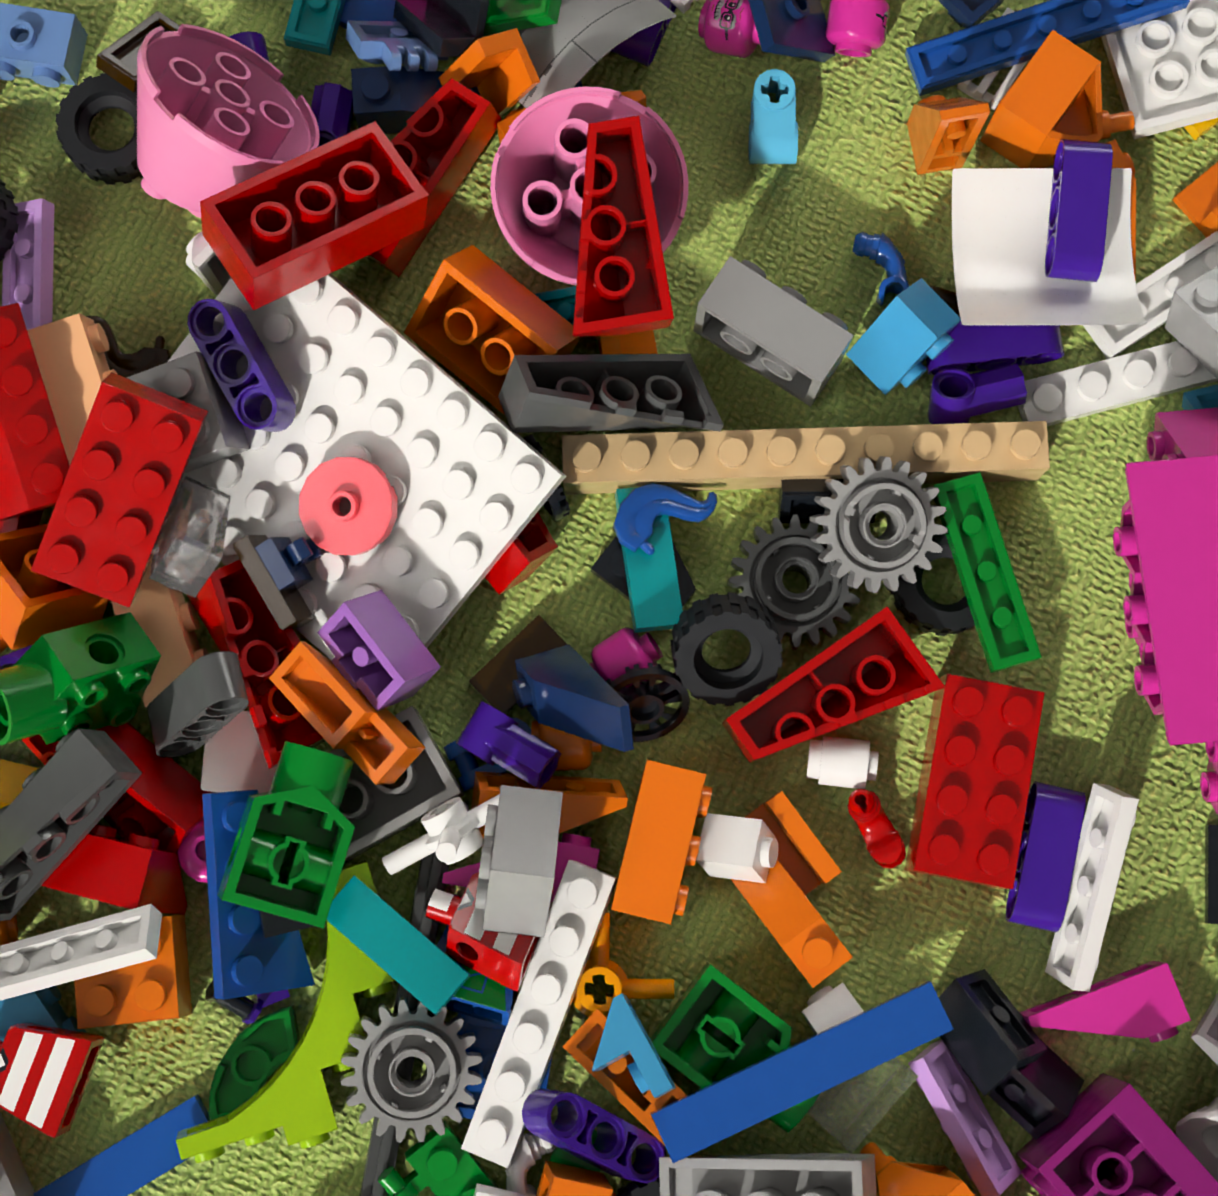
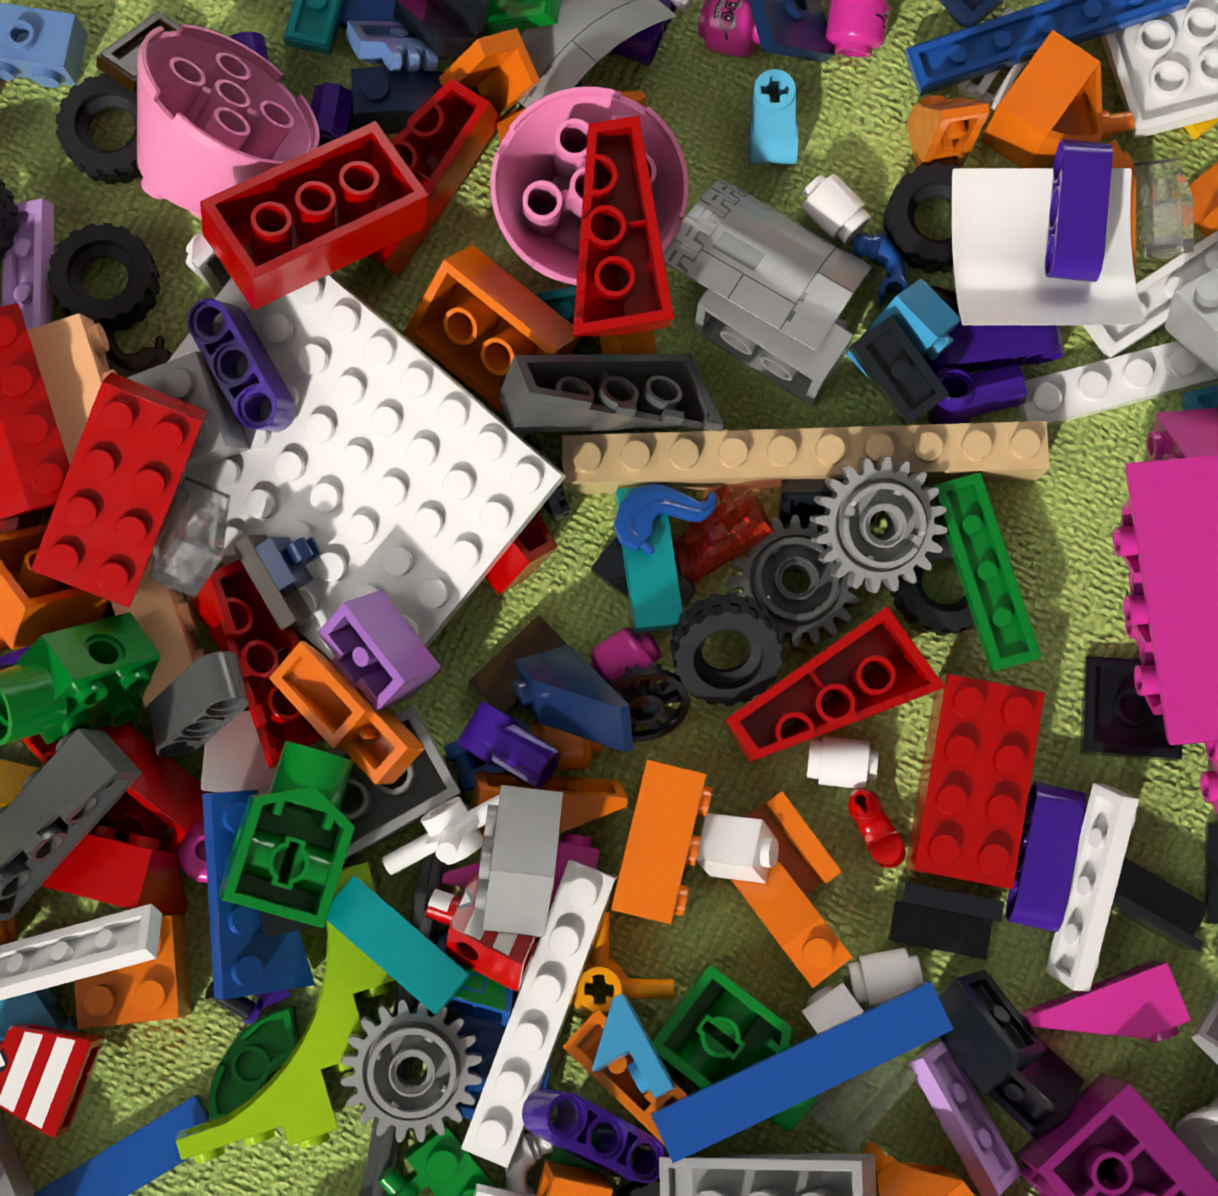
coral plate [299,457,398,556] -> none
none -> black tyre [47,222,161,334]
none -> light grey sticker [663,179,874,351]
none -> clear red hinge [672,485,774,584]
none -> white brick [802,174,872,244]
none -> white brick [847,947,924,1006]
none -> black panel [848,315,950,425]
none -> black tyre [883,162,960,274]
none -> black panel [888,882,1004,960]
none -> black tile [1080,656,1182,762]
none -> black panel [1111,857,1210,951]
none -> clear slope [1134,158,1194,259]

